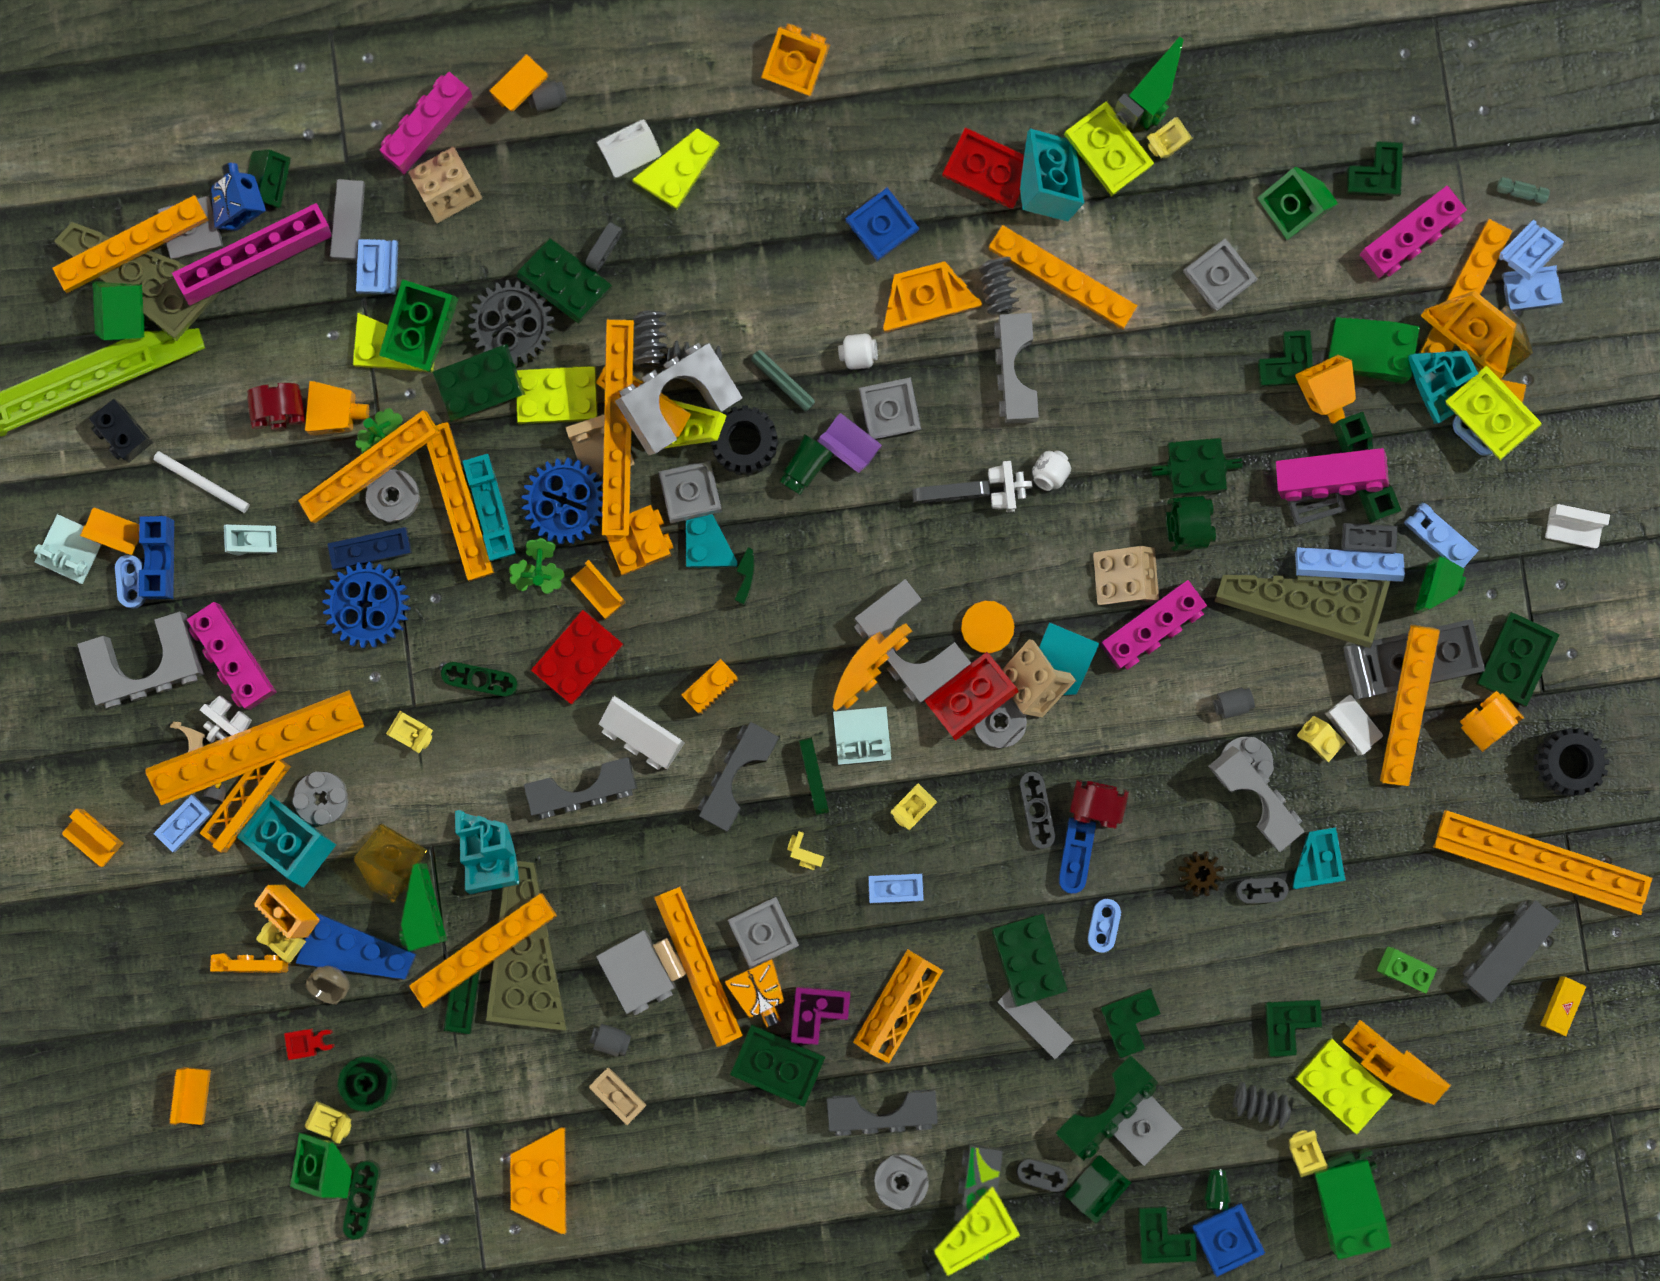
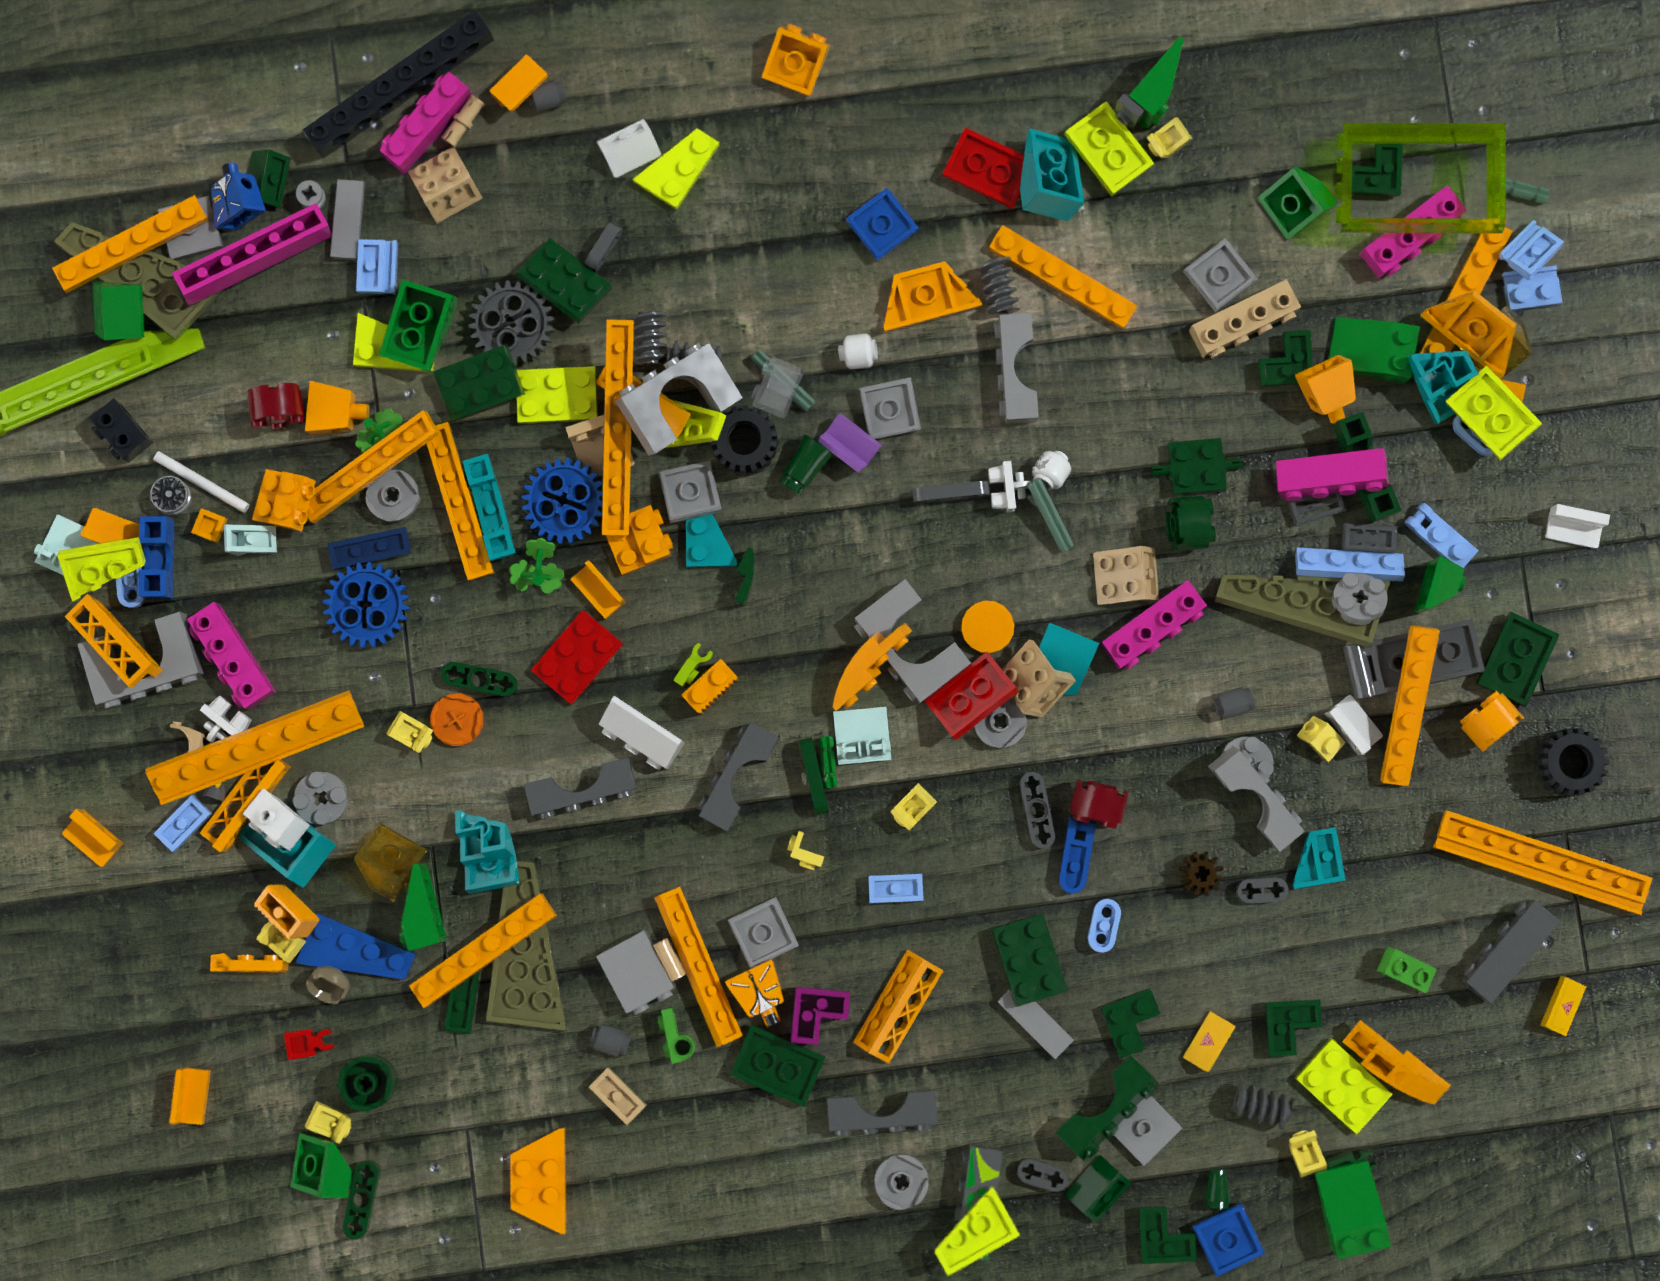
none -> neon yellow wing [57,537,146,602]
none -> light orange fence [65,594,163,688]
none -> light grey wheel [150,476,191,516]
none -> light orange plate [191,508,228,543]
none -> white brick [243,788,310,851]
none -> light orange plate [252,469,316,532]
none -> light grey wheel [296,180,326,209]
none -> black brick [302,10,494,159]
none -> orange tile [430,693,484,746]
none -> tan pin [441,94,485,147]
none -> bright green plate [658,1007,696,1064]
none -> lime plate [673,643,713,688]
none -> clear brick [751,356,805,419]
none -> green axle [819,736,838,789]
none -> sand green axle [1028,478,1074,552]
none -> yellow slope [1183,1011,1235,1073]
none -> tan brick [1189,279,1301,358]
none -> light grey plate [1332,573,1388,625]
none -> clear neon green window [1335,123,1506,234]

